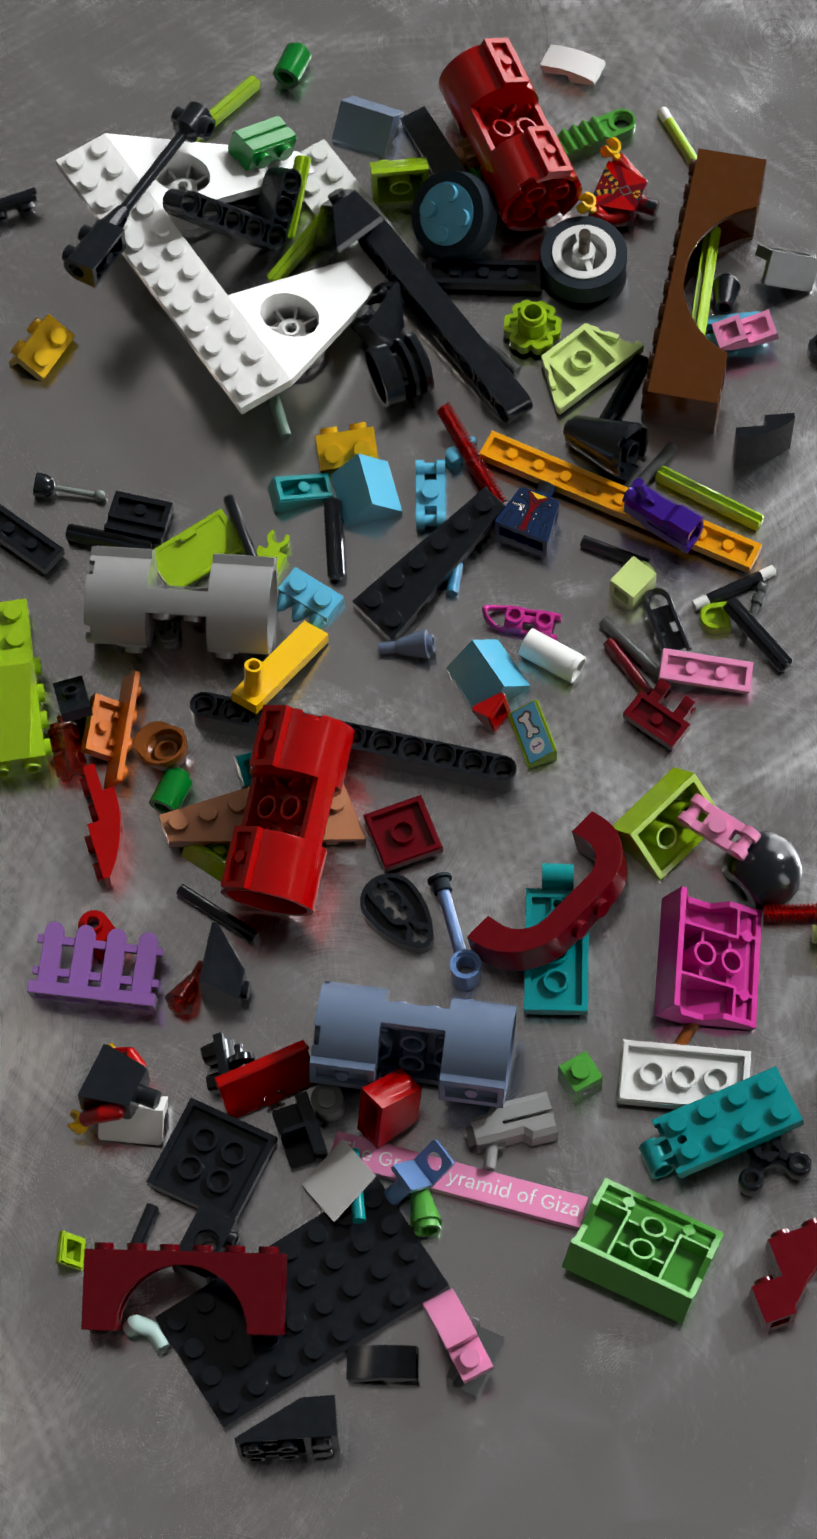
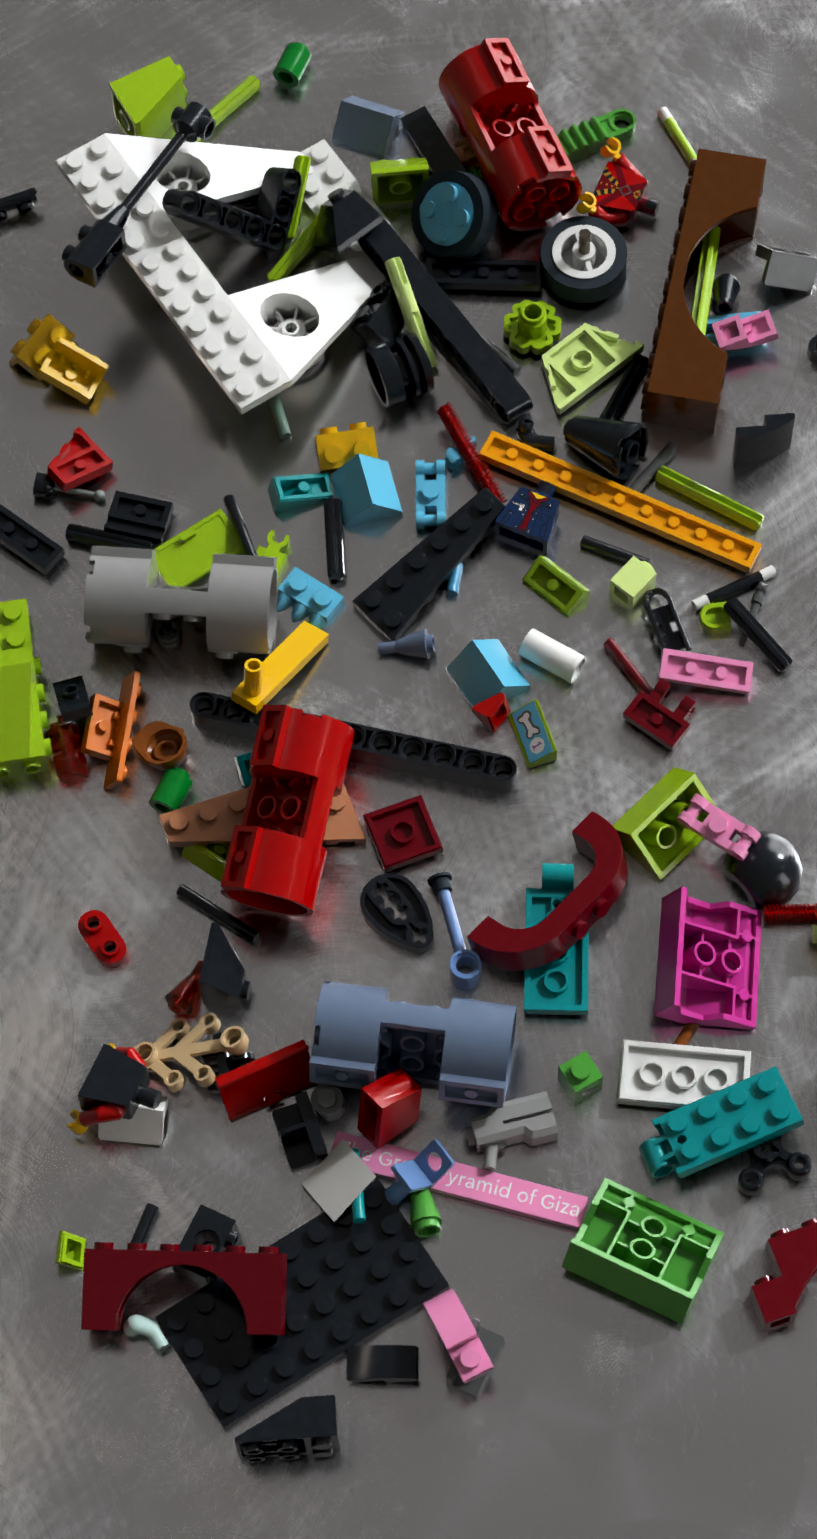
medium lavender fence [27,921,164,1012] -> none
red slope [79,763,123,891] -> none
black plate [146,1098,278,1222] -> none
green brick [228,116,297,171] -> none
dark pink piece [482,605,562,641] -> none
white slope [540,44,606,85] -> none
dark grey bar [599,617,659,682] -> none
dark purple piece [622,478,704,553] -> none
none -> yellow bracket [36,337,109,405]
none -> red wing [47,427,113,492]
none -> lime slope [109,56,188,138]
none -> tan plant [134,1013,249,1092]
none -> yellowish green axle [385,257,437,367]
none -> black arm [516,418,555,451]
none -> lime slope [522,555,590,615]

